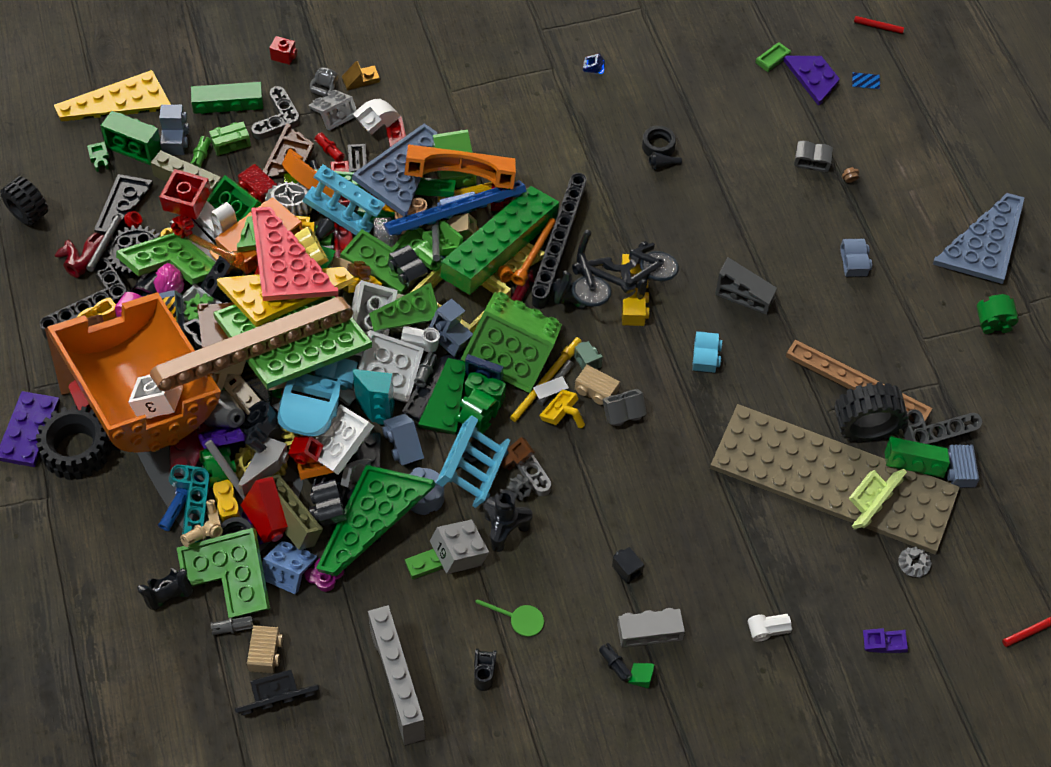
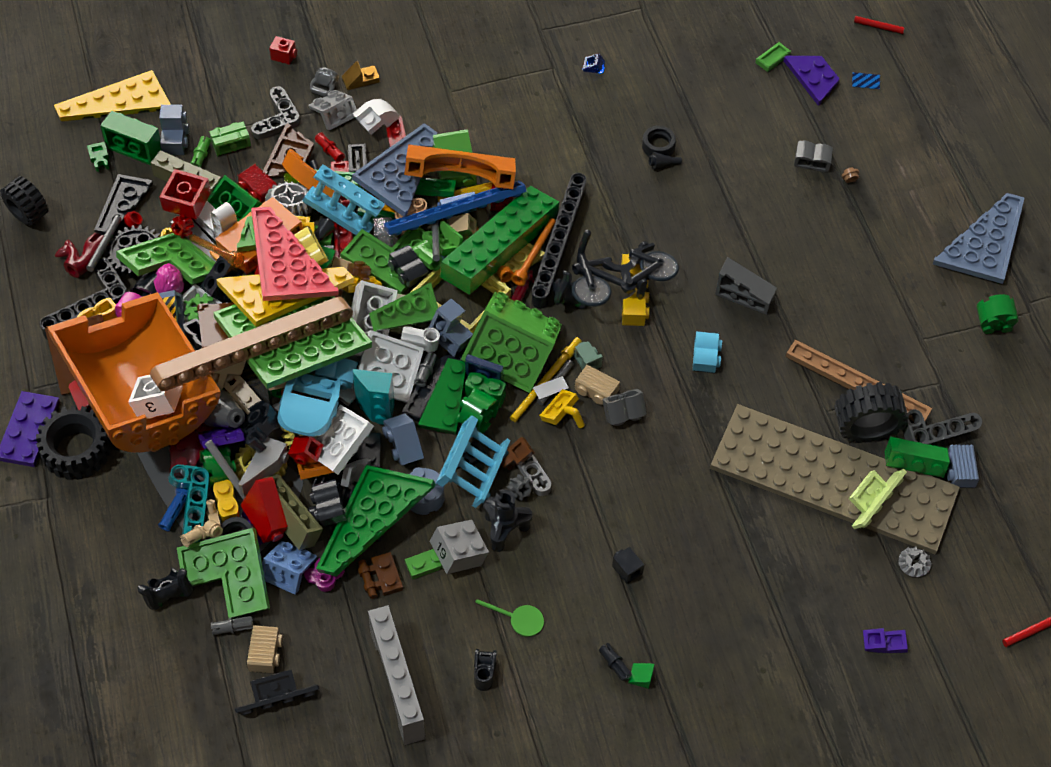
brick [191,82,263,114] -> none
light grey brick [617,608,685,648] -> none
white piece [748,614,792,642] -> none
sand blue brick [840,239,872,277] -> none
none -> reddish brown plate [358,552,403,599]

